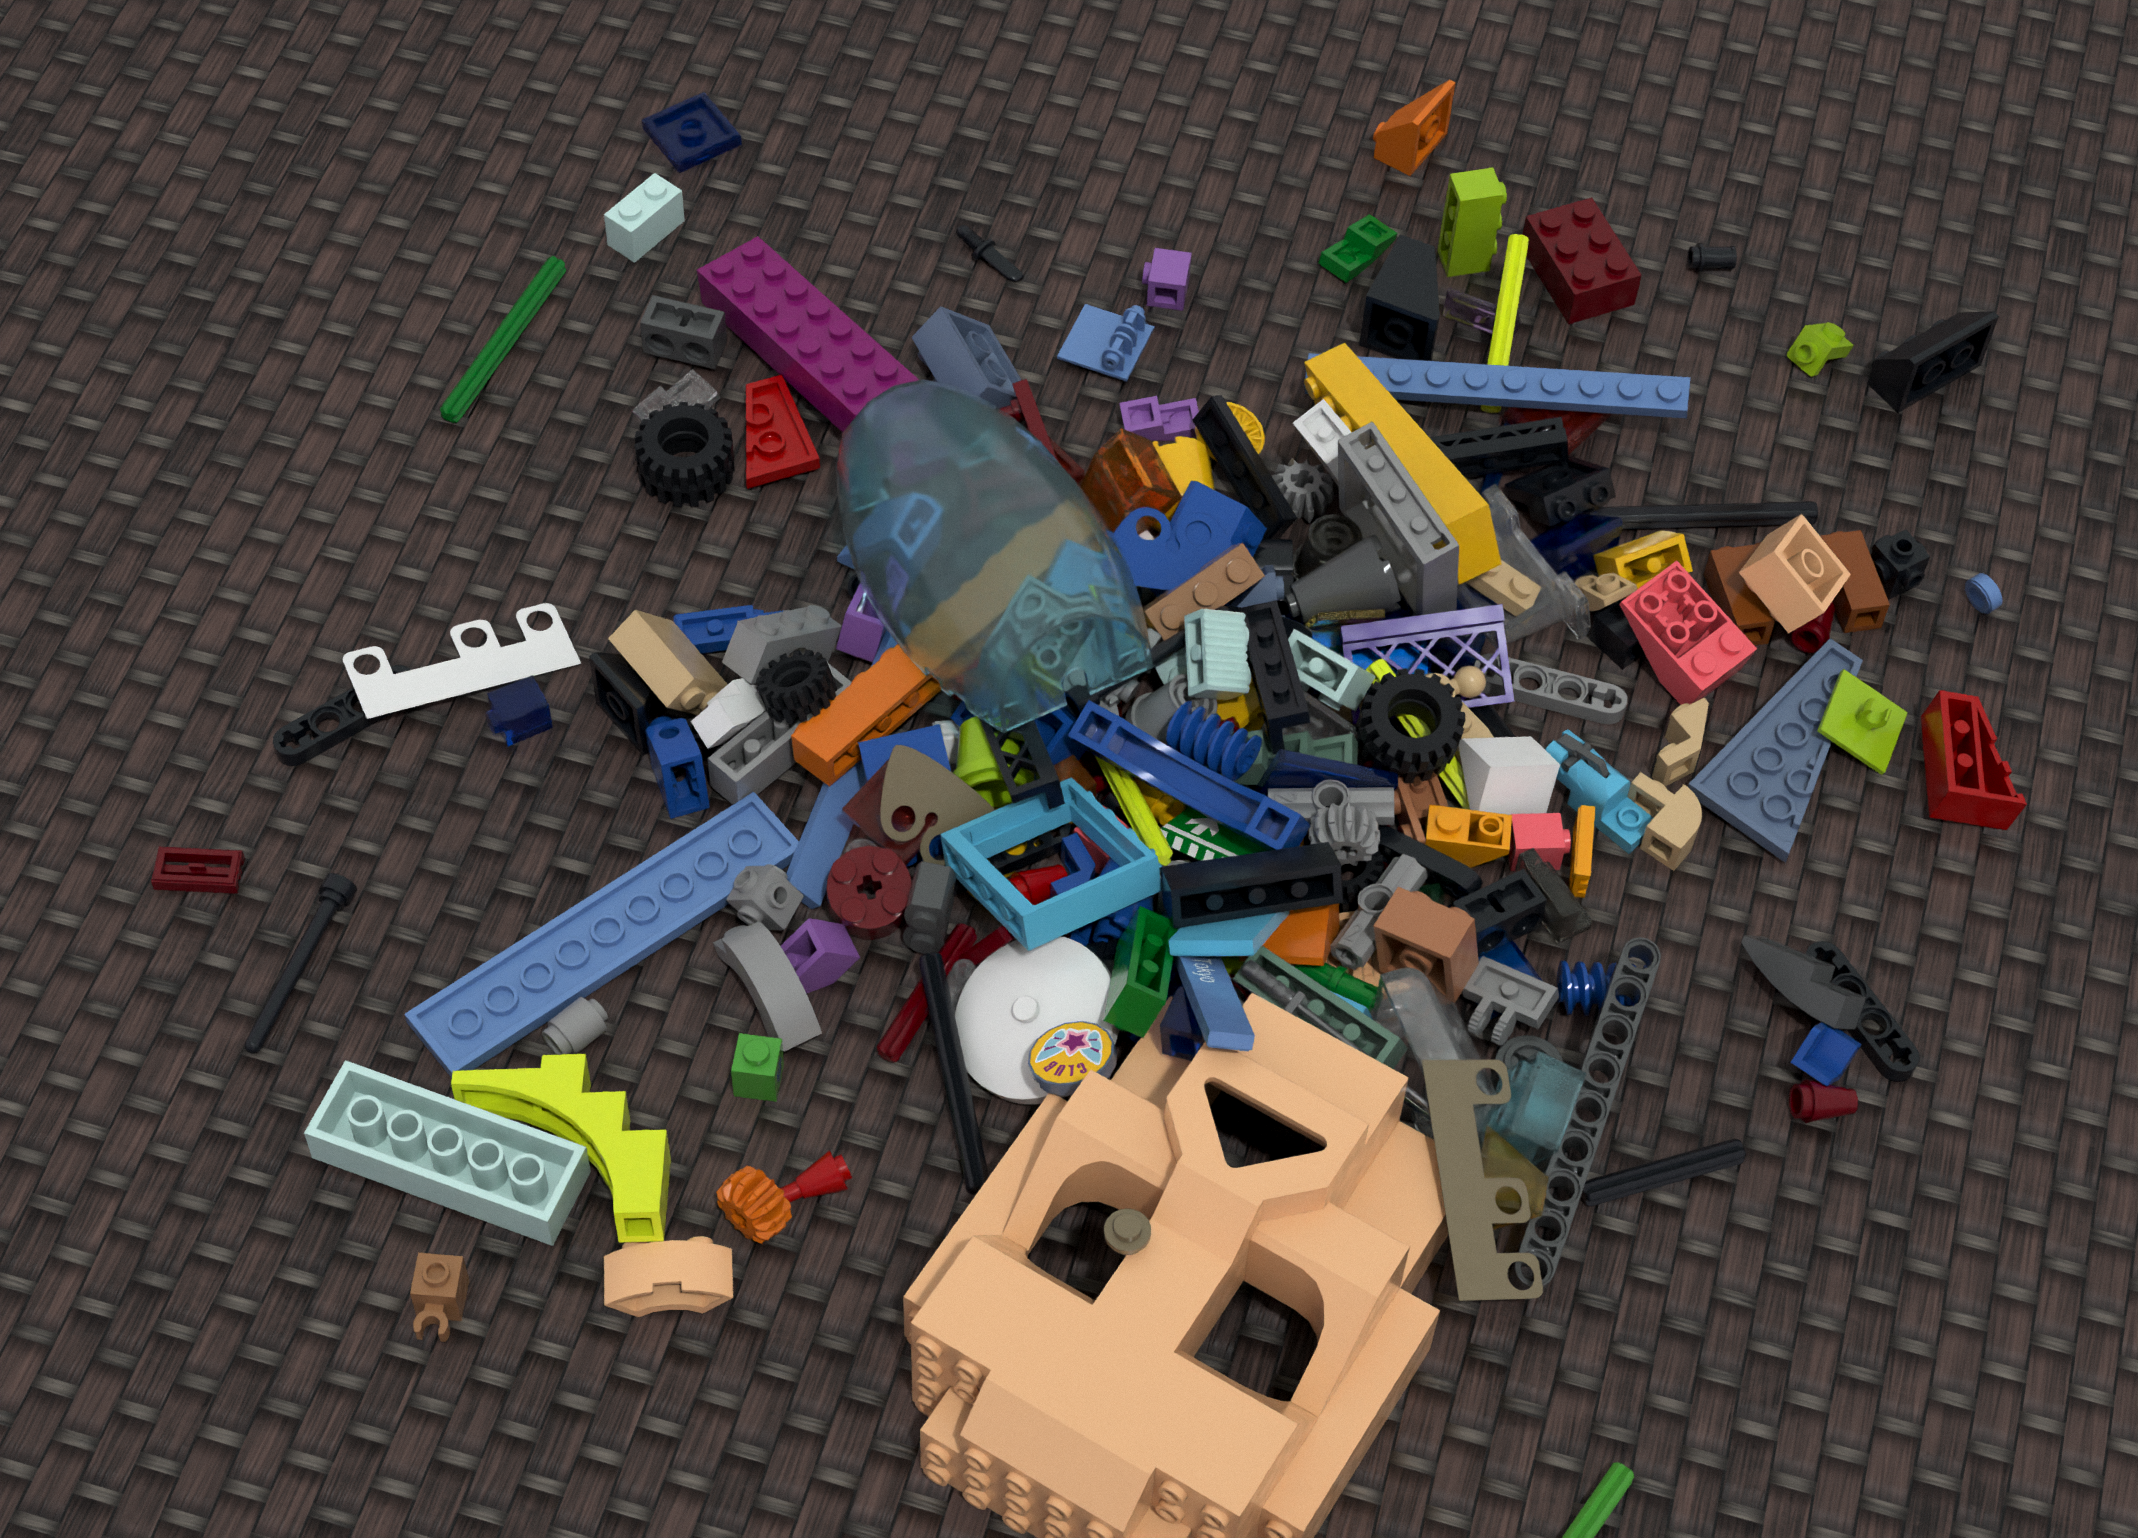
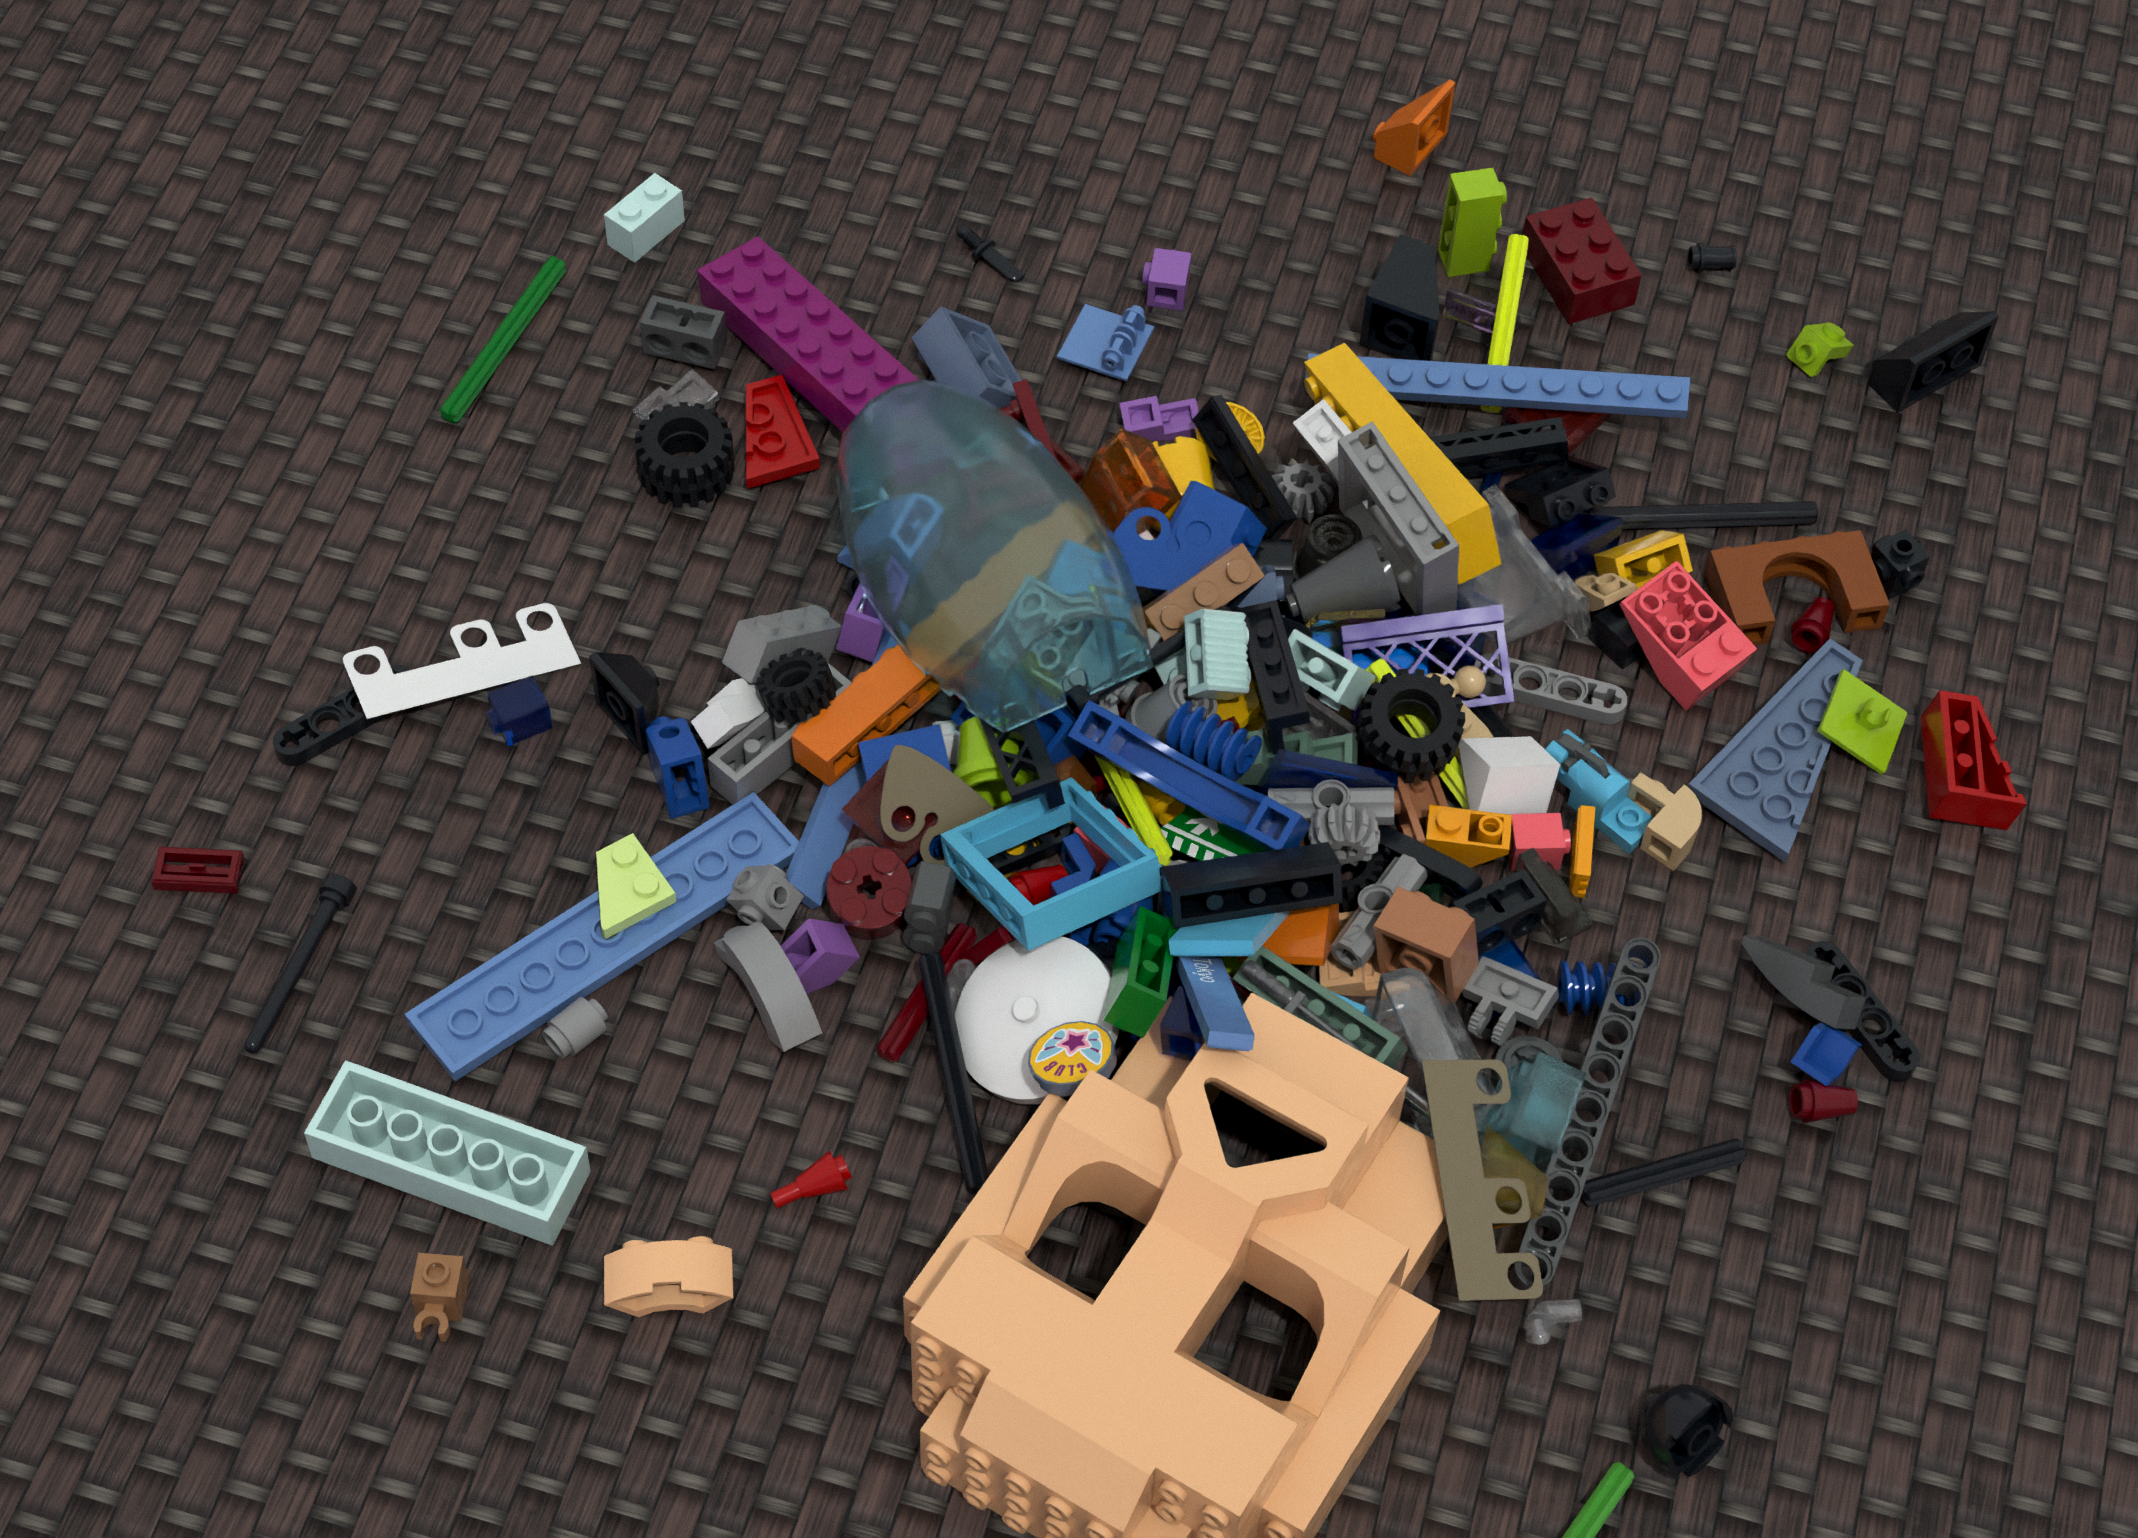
neon yellow arch [451,1054,671,1243] -> none
tan brick [608,610,728,715] -> none
clear blue tile [642,92,742,173] -> none
blue hinge [673,605,784,653] -> none
orange gear [716,1165,792,1244] -> none
bright green brick [731,1033,784,1102] -> none
dark tan plate [1104,1209,1151,1255] -> none
green pin [1295,962,1382,1012] -> none
green slope [1318,214,1398,283] -> none
tan plate [1466,560,1541,621] -> none
tan slope [1652,698,1709,787] -> none
light nougat brick [1739,514,1851,634] -> none
medium blue tile [1965,573,2003,614] -> none
none -> yellowish green wing [596,833,676,939]
none -> clear arm [1523,1299,1582,1345]
none -> black cylinder [1642,1384,1733,1479]

